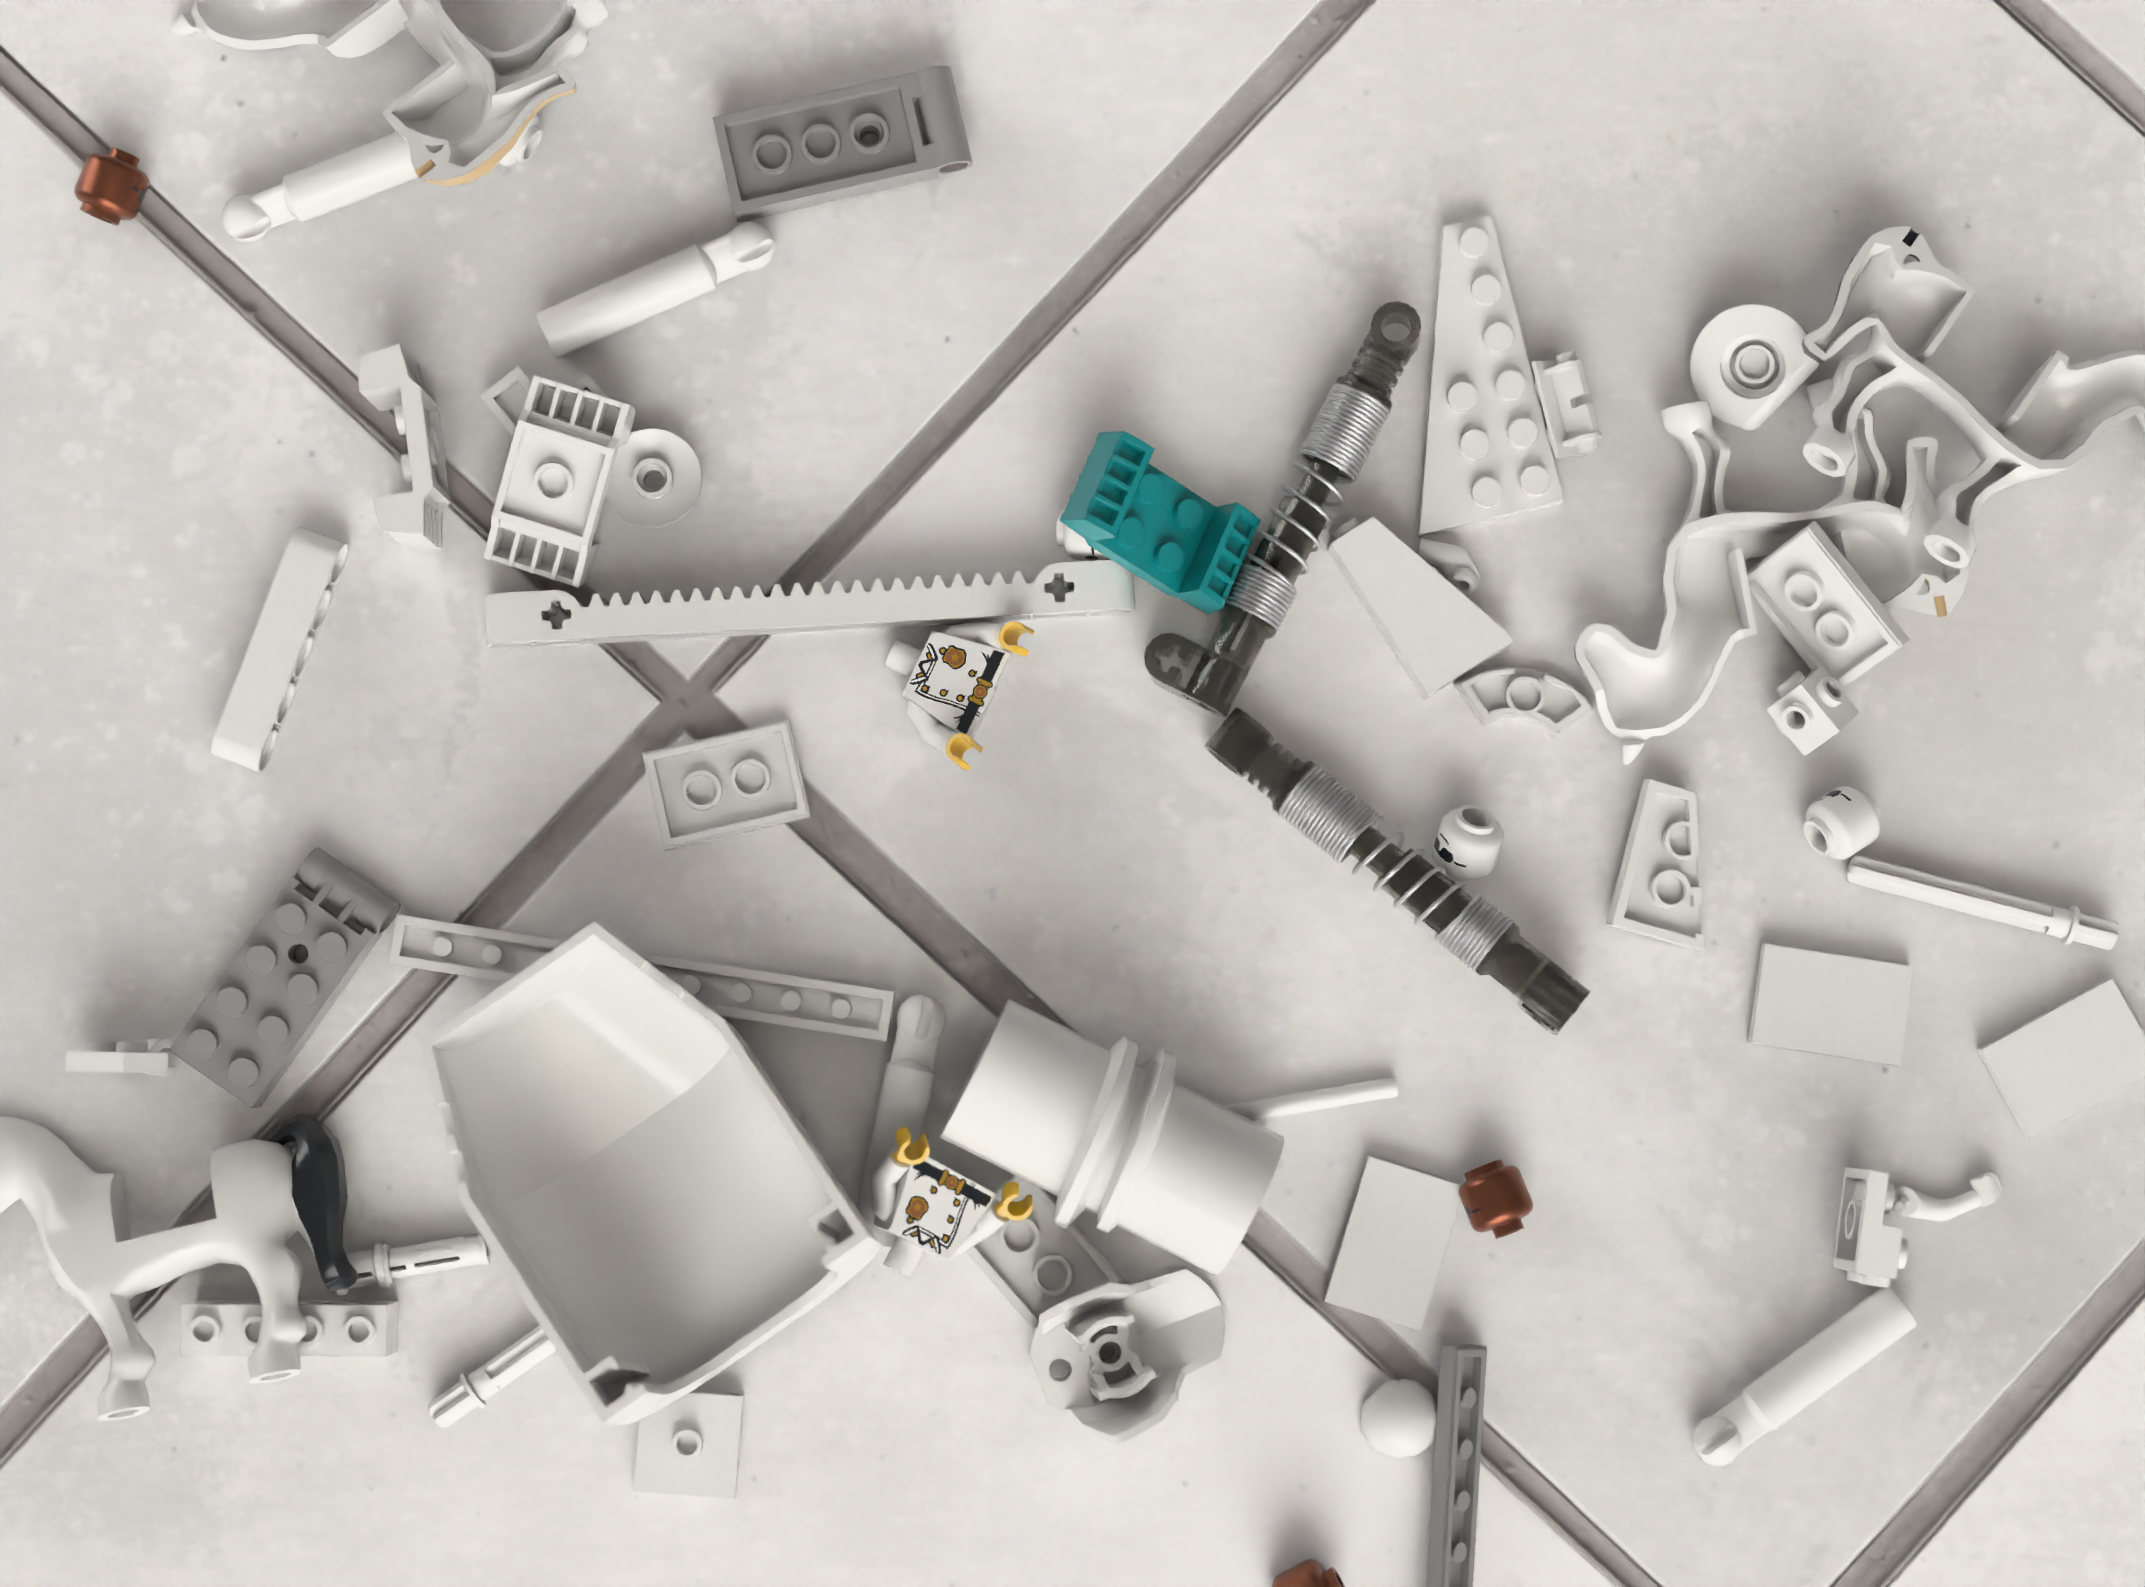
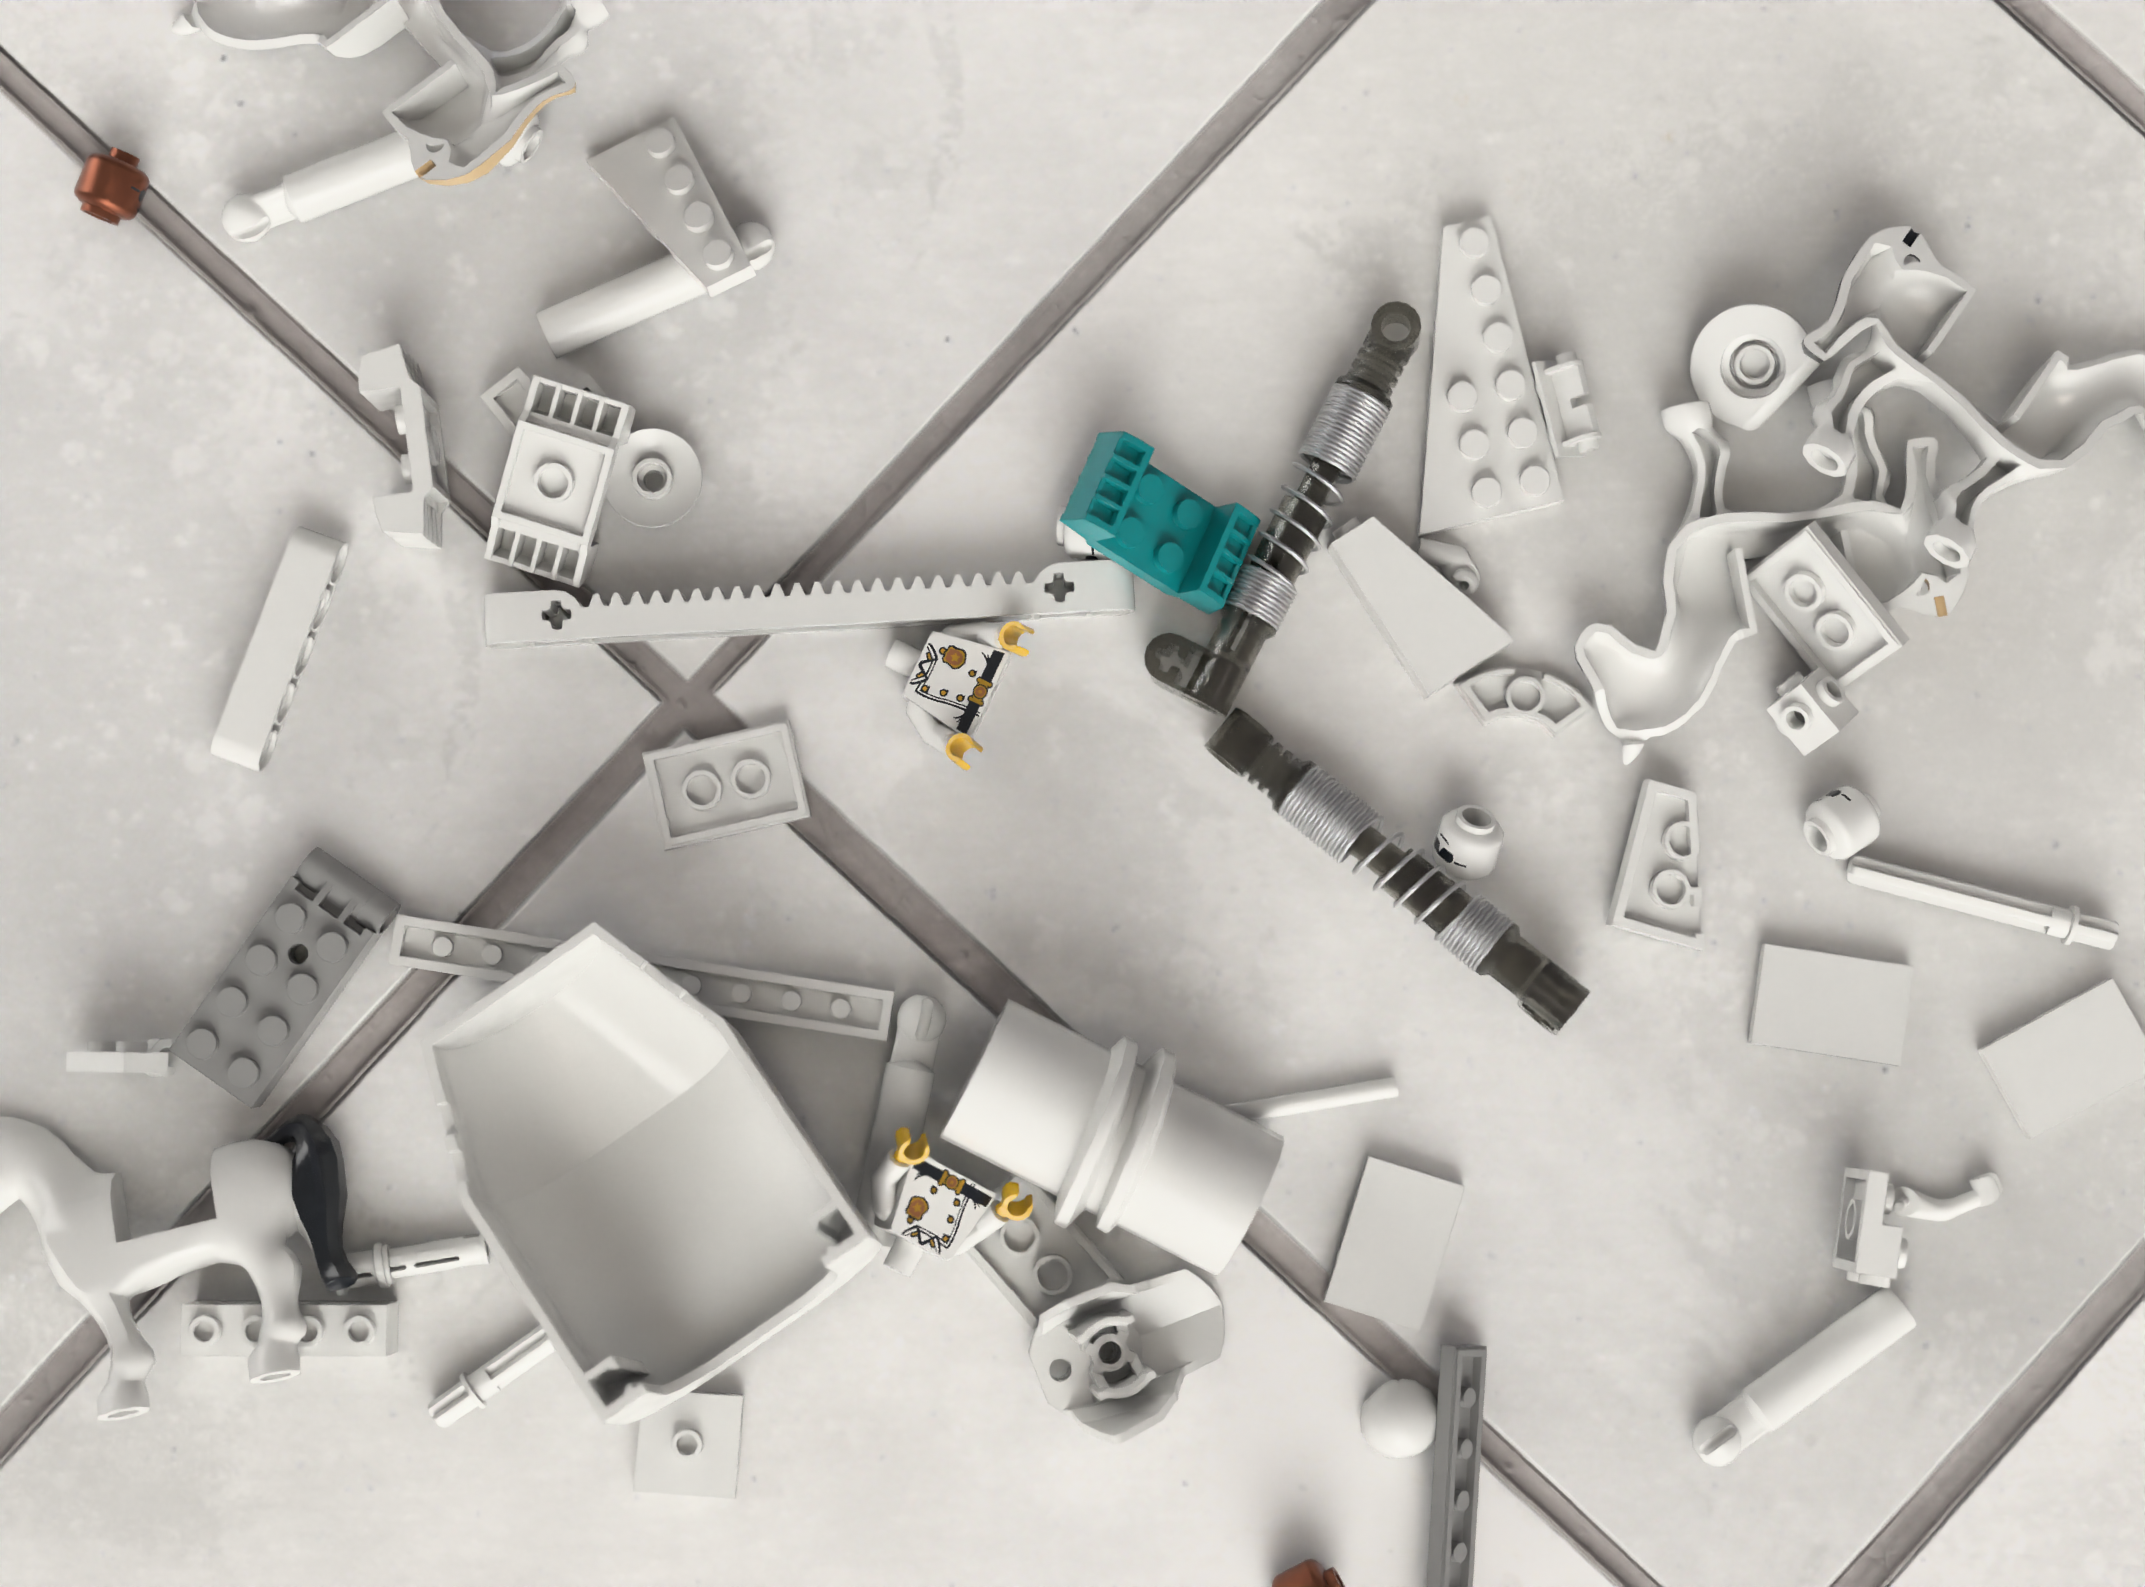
light grey hinge [712,66,973,222] -> none
copper head [1459,1160,1533,1239] -> none
none -> white wing [586,117,756,298]

